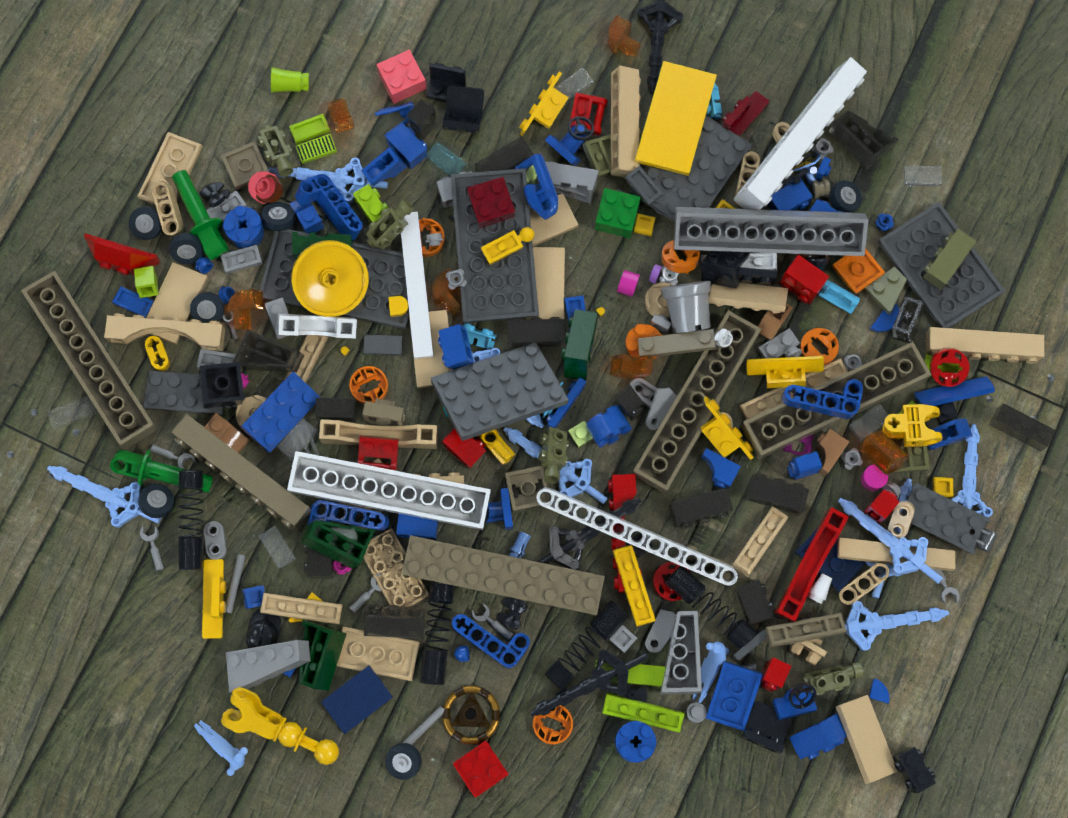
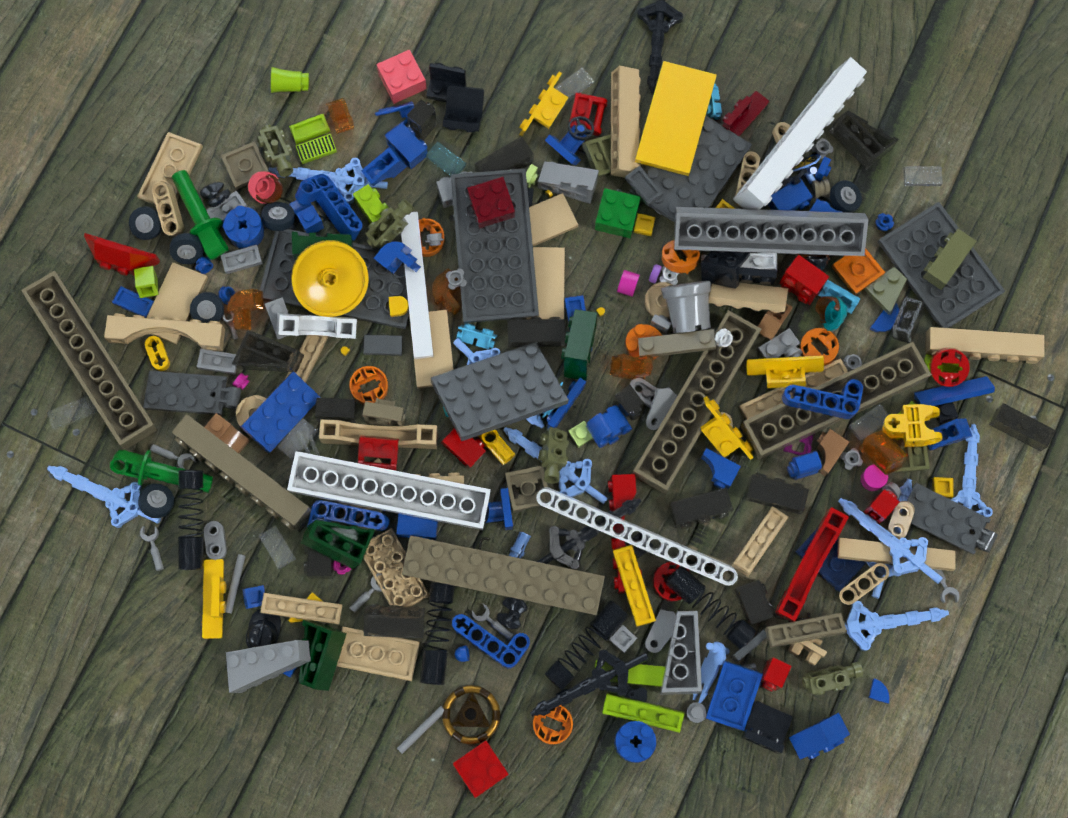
light blue piece [194,720,248,776] -> none
black brick [199,362,245,409] -> none
yellow piece [221,687,339,765] -> none
dark blue tile [321,665,393,734] -> none
black wheel [385,743,422,780] -> none
blue brick [438,324,474,370] -> none
yellow plate [481,227,535,265] -> none
blue piece [515,153,558,220] -> none
clear orange brick [607,15,640,58] -> none
blue piece [772,683,817,720] -> none
white cone [807,573,832,604] -> none
tan tile [836,695,898,784] -> none
black brick [893,747,936,793] -> none
none -> blue brick [374,242,421,274]
none -> teal piece [815,296,847,331]

